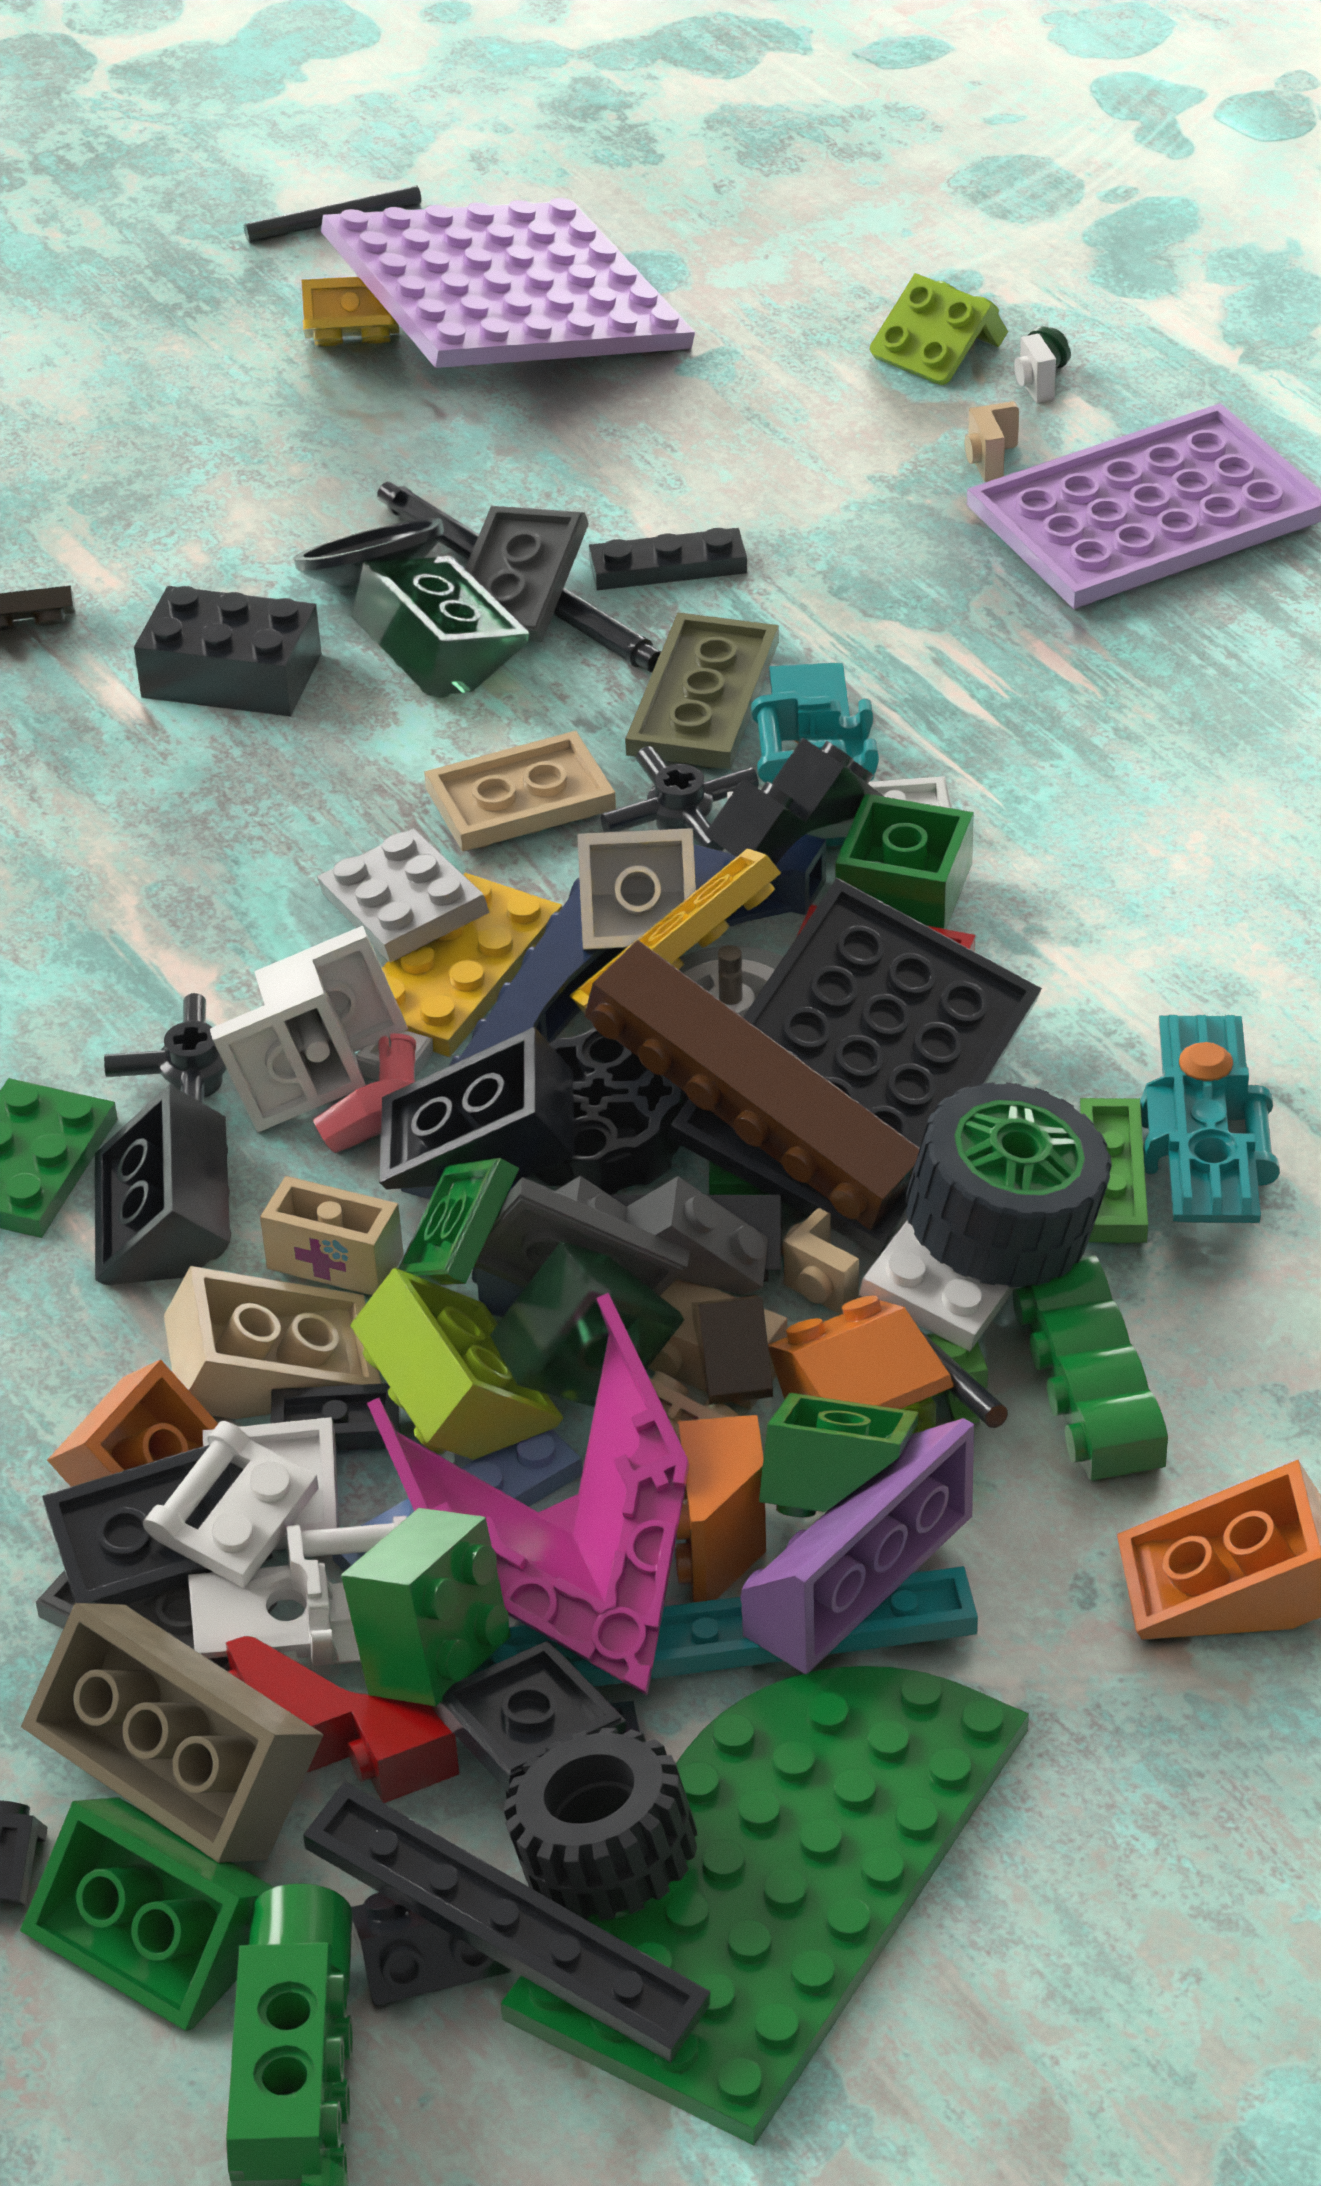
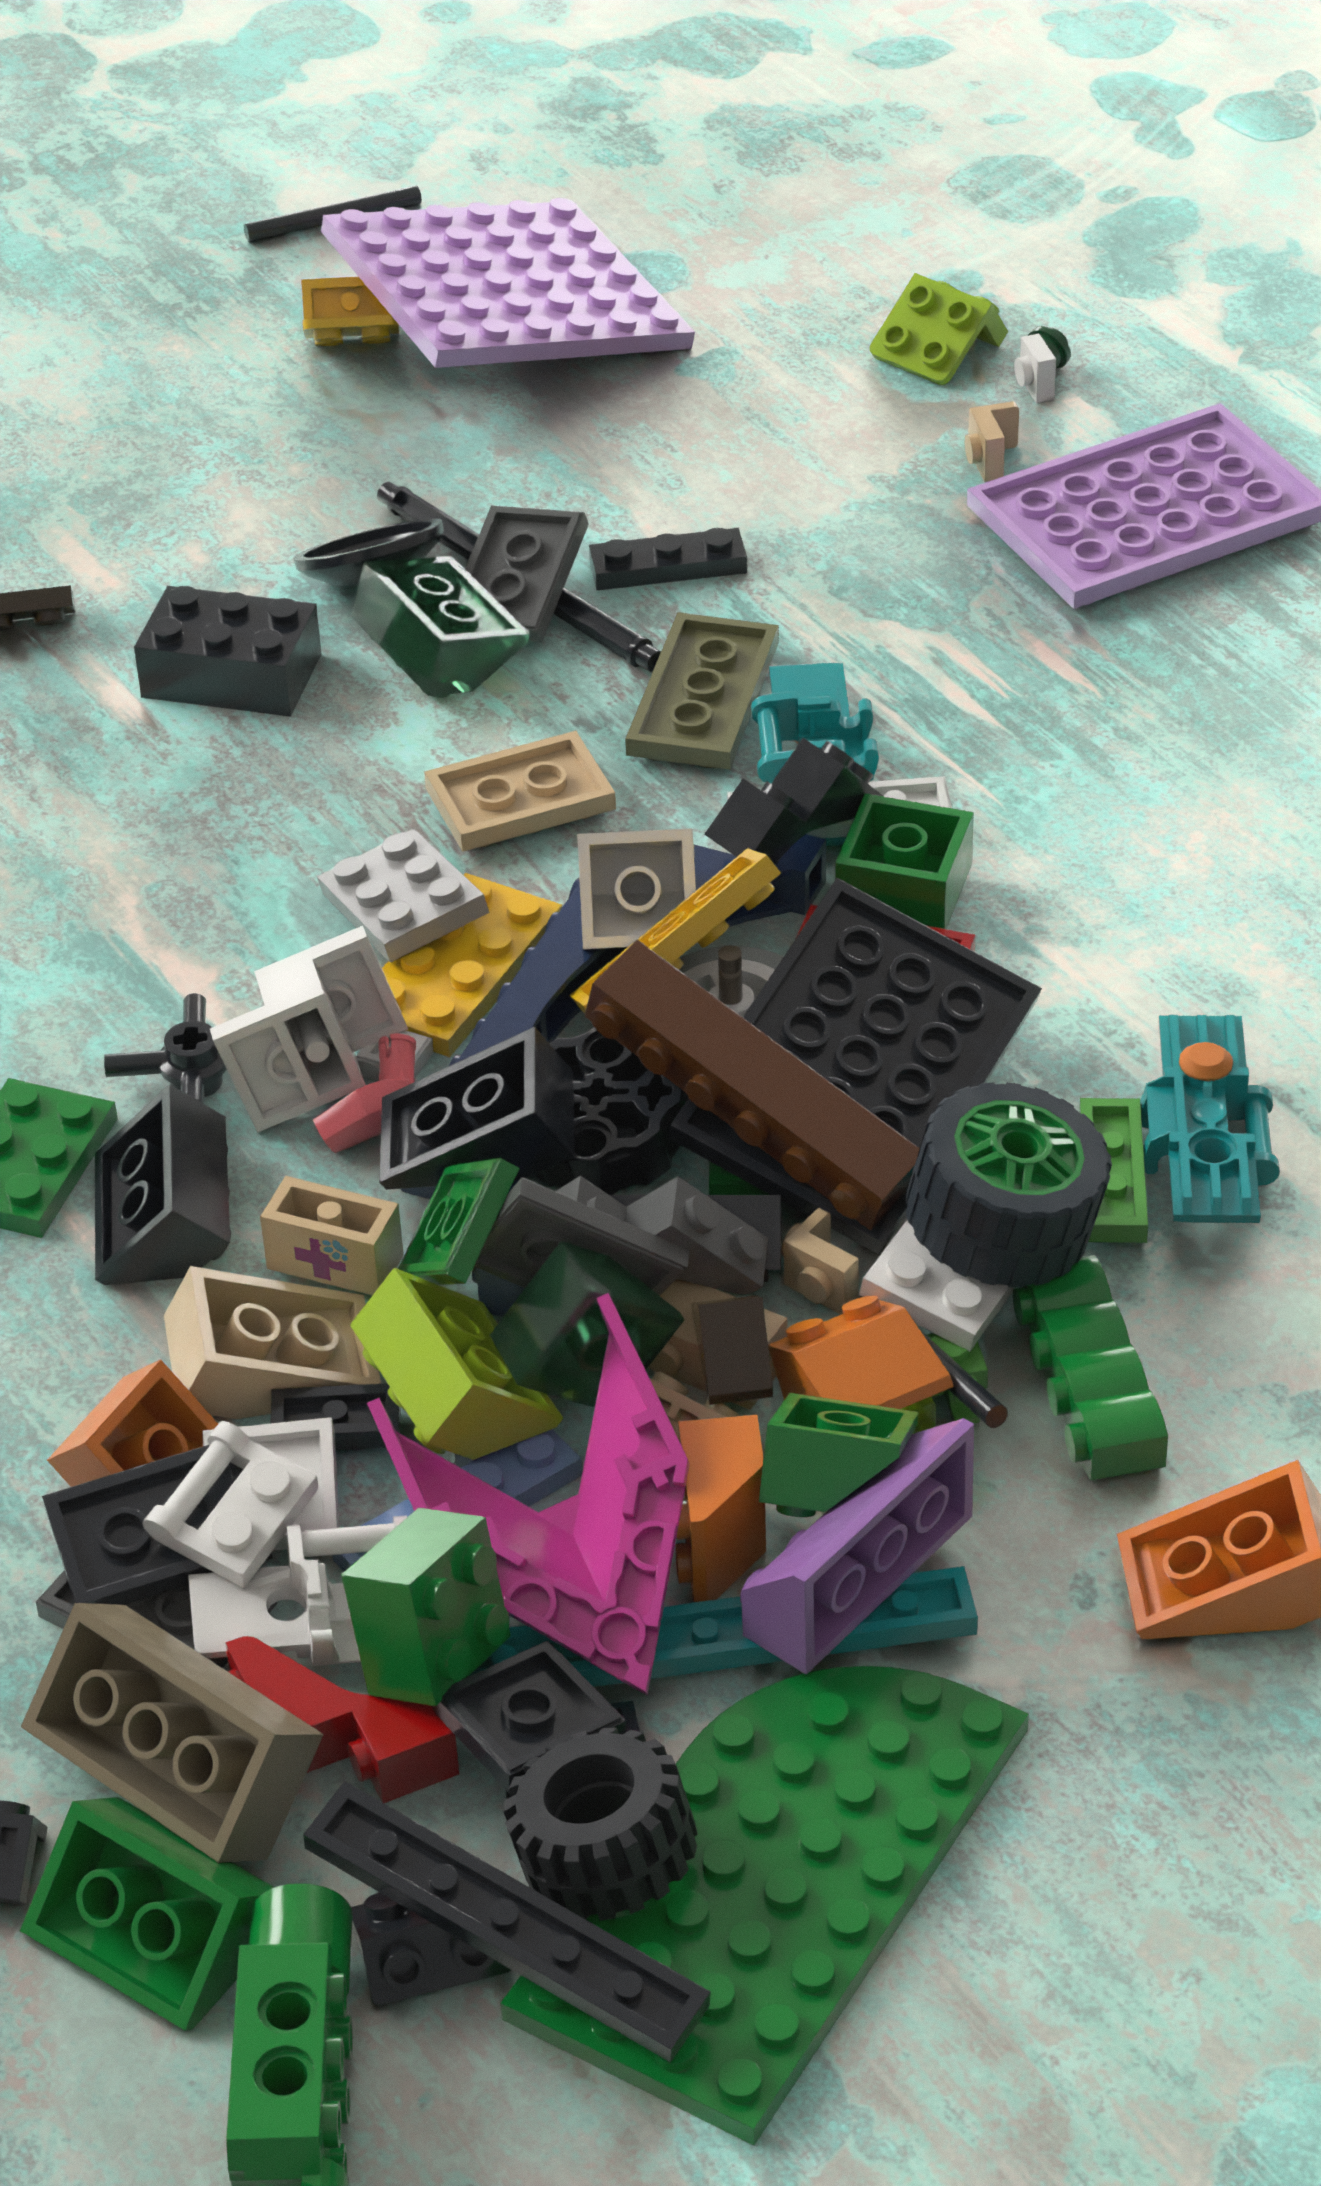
black bar [600,746,759,851] -> none

